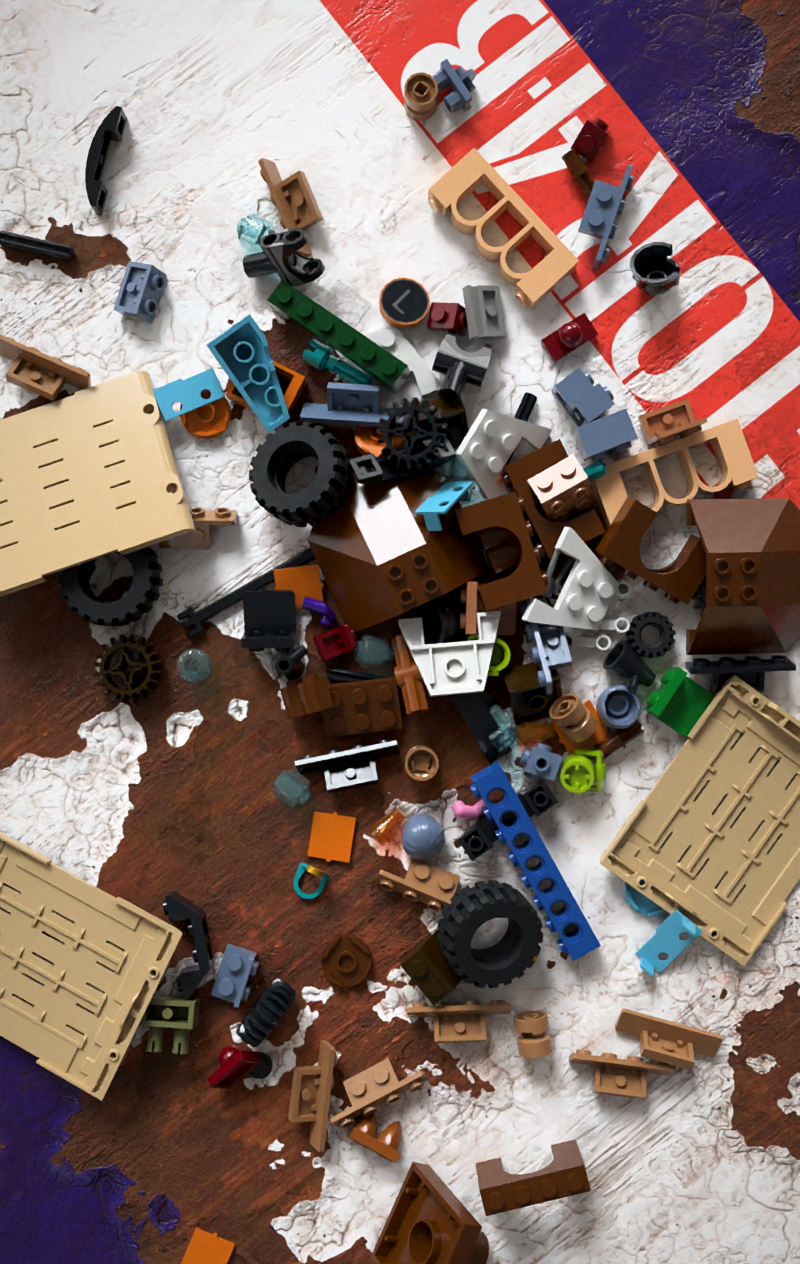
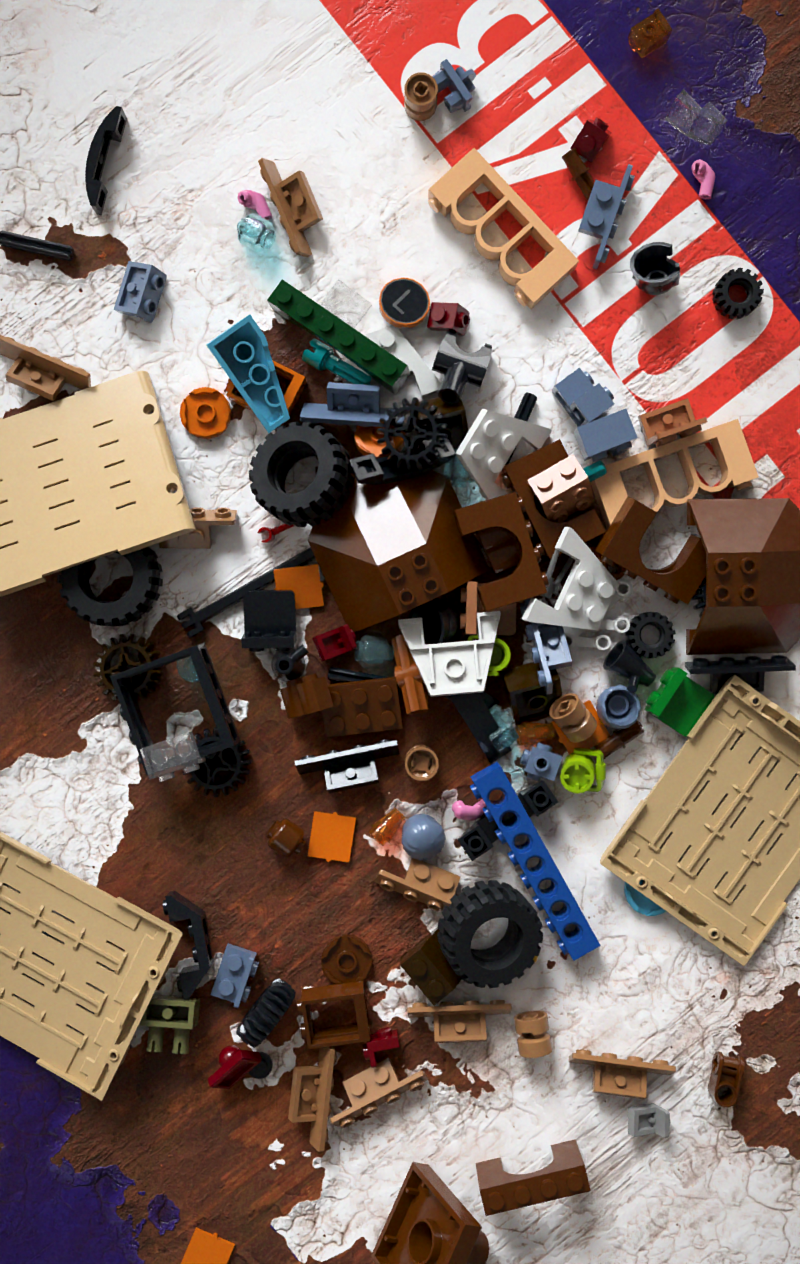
medium azure piece [152,368,225,422] -> none
black connector [243,228,325,287] -> none
clear light blue head [272,768,311,807] -> none
teal piece [293,862,329,899] -> none
dark purple arm [302,596,336,627] -> none
dark orange tile [347,1113,401,1163] -> none
medium azure piece [414,481,474,531] -> none
light grey plate [462,285,506,339] -> none
dark red tile [541,313,598,363] -> none
medium nougat bracket [615,1008,722,1070] -> none
medium azure piece [635,909,703,977] -> none
none -> black window [110,642,241,776]
none -> clear bracket [140,732,206,782]
none -> black gear [182,727,252,797]
none -> bright pink arm [237,190,272,222]
none -> red hand [258,524,294,543]
none -> reddish brown head [266,818,306,857]
none -> reddish brown window [297,981,370,1049]
none -> dark red bracket [363,1027,399,1068]
none -> clear orange brick [628,8,672,59]
none -> light grey bracket [628,1103,670,1138]
none -> clear slope [665,89,728,145]
none -> bright pink arm [692,159,715,199]
none -> reddish brown piece [708,1051,745,1107]
none -> black tyre [712,268,764,319]

